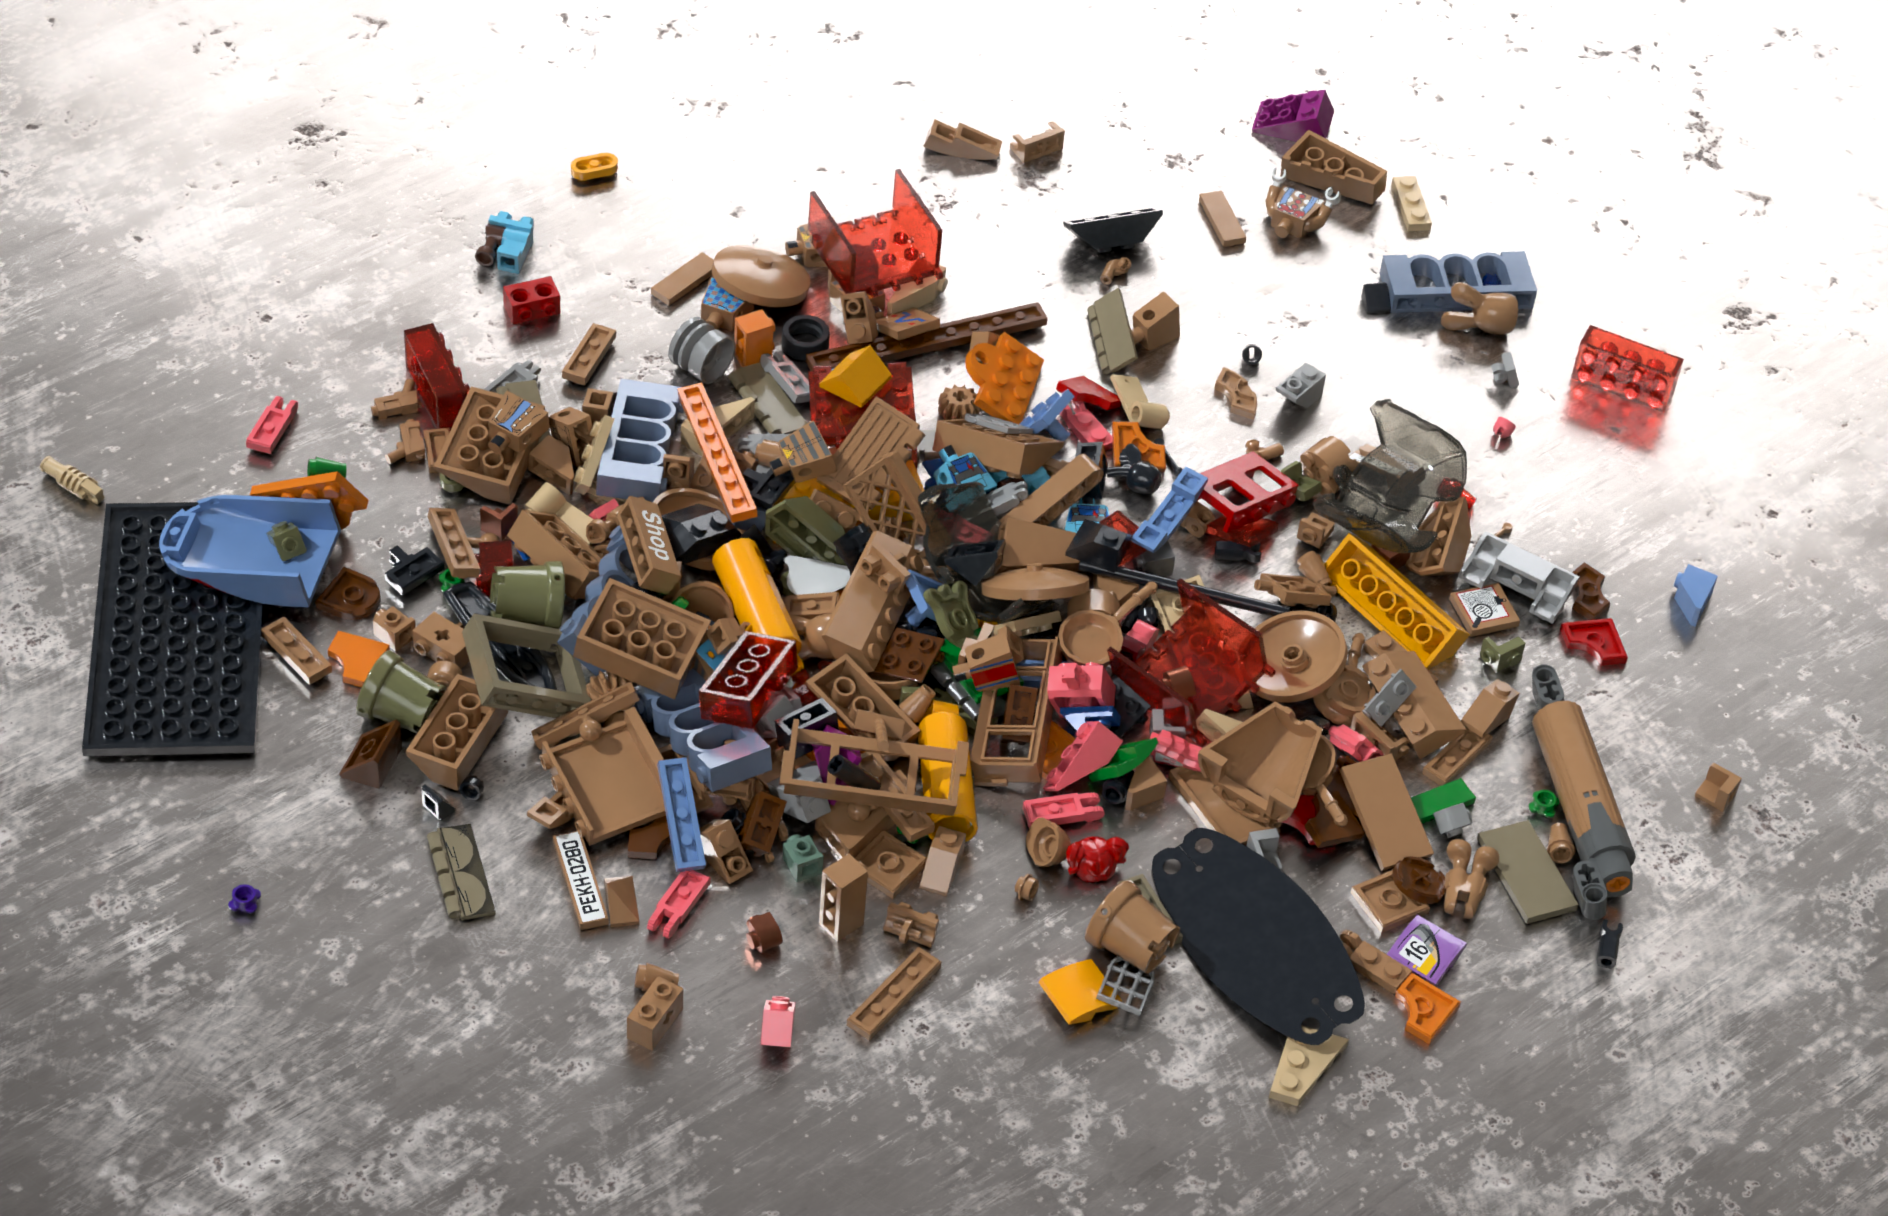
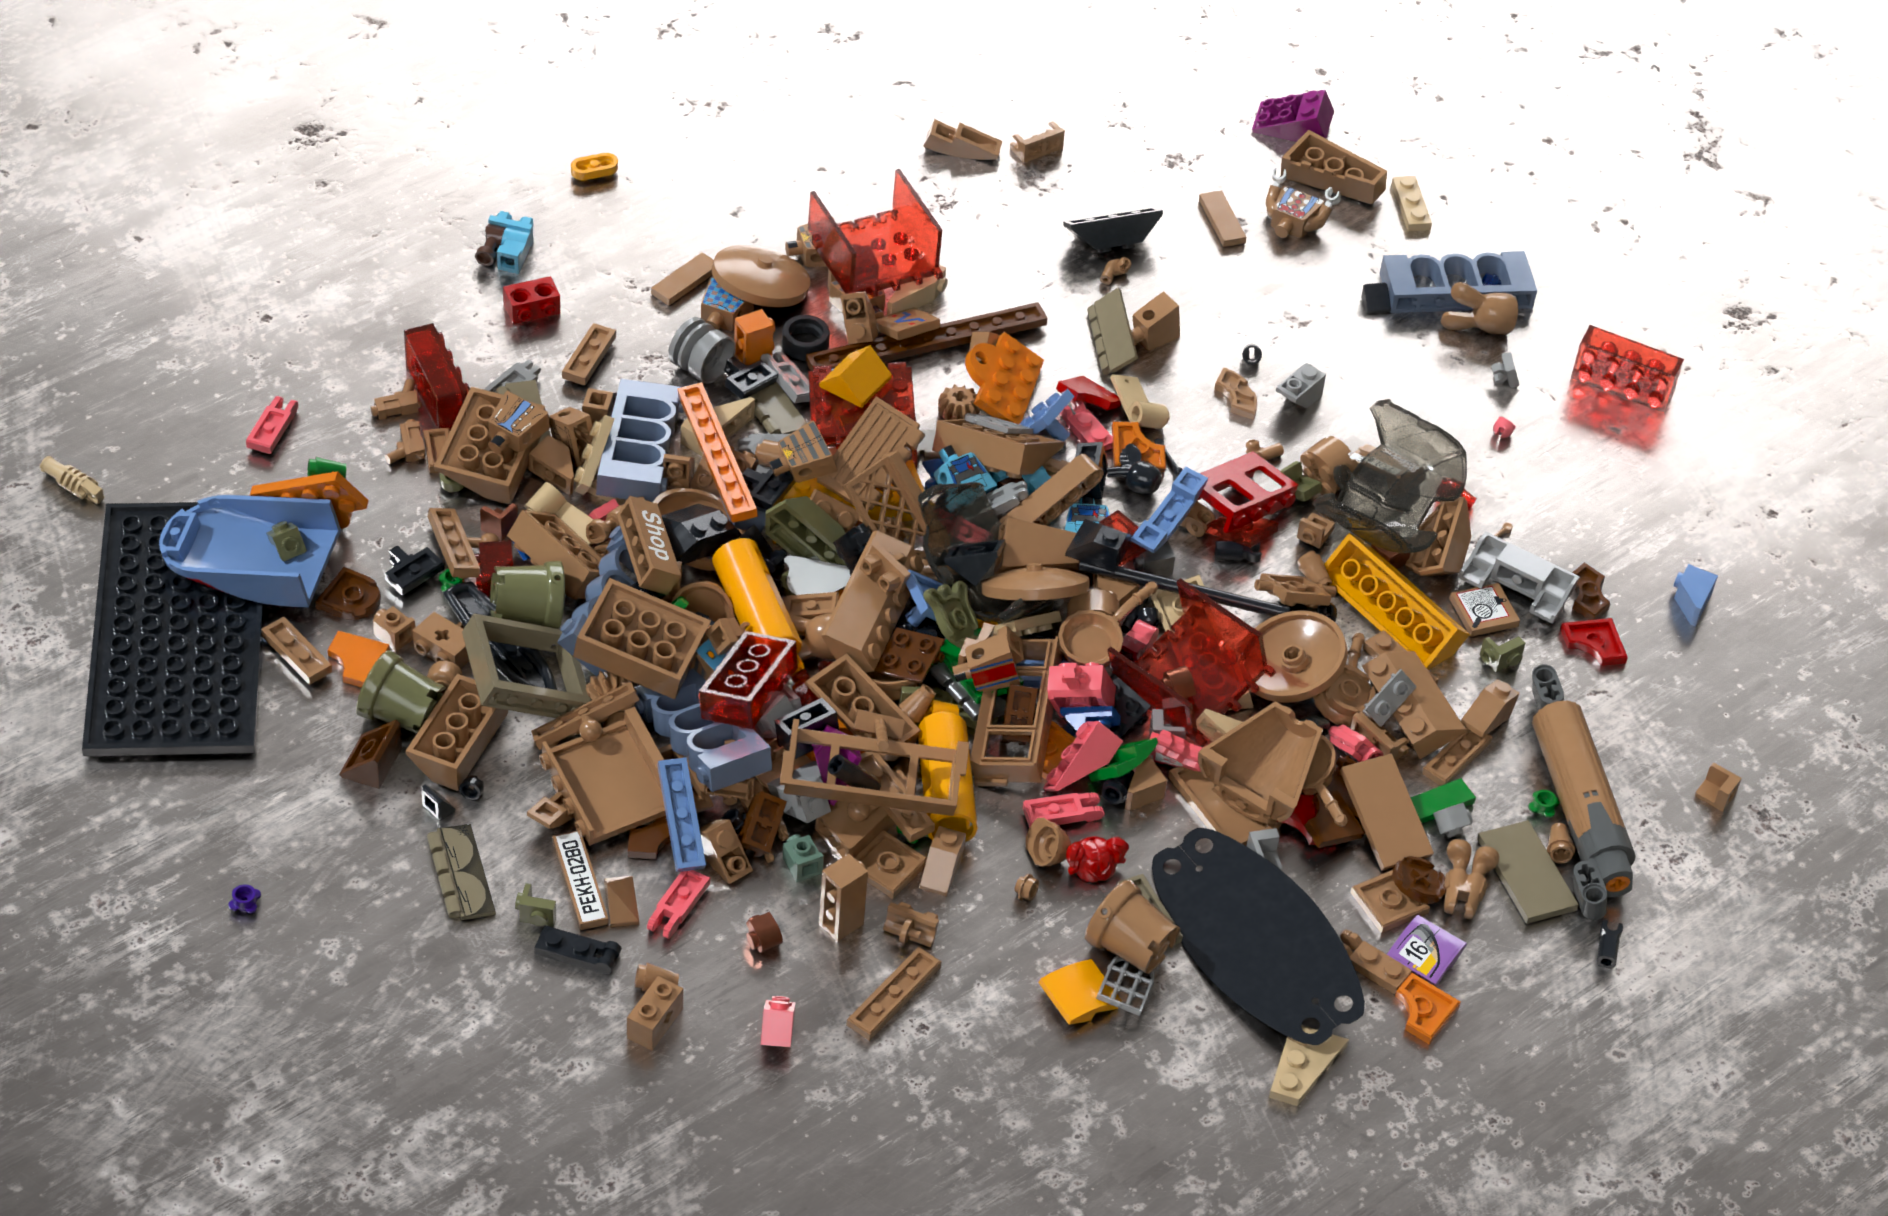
none -> olive bracket [515,883,556,928]
none -> black plate [534,925,622,975]
none -> black hinge [724,356,778,400]

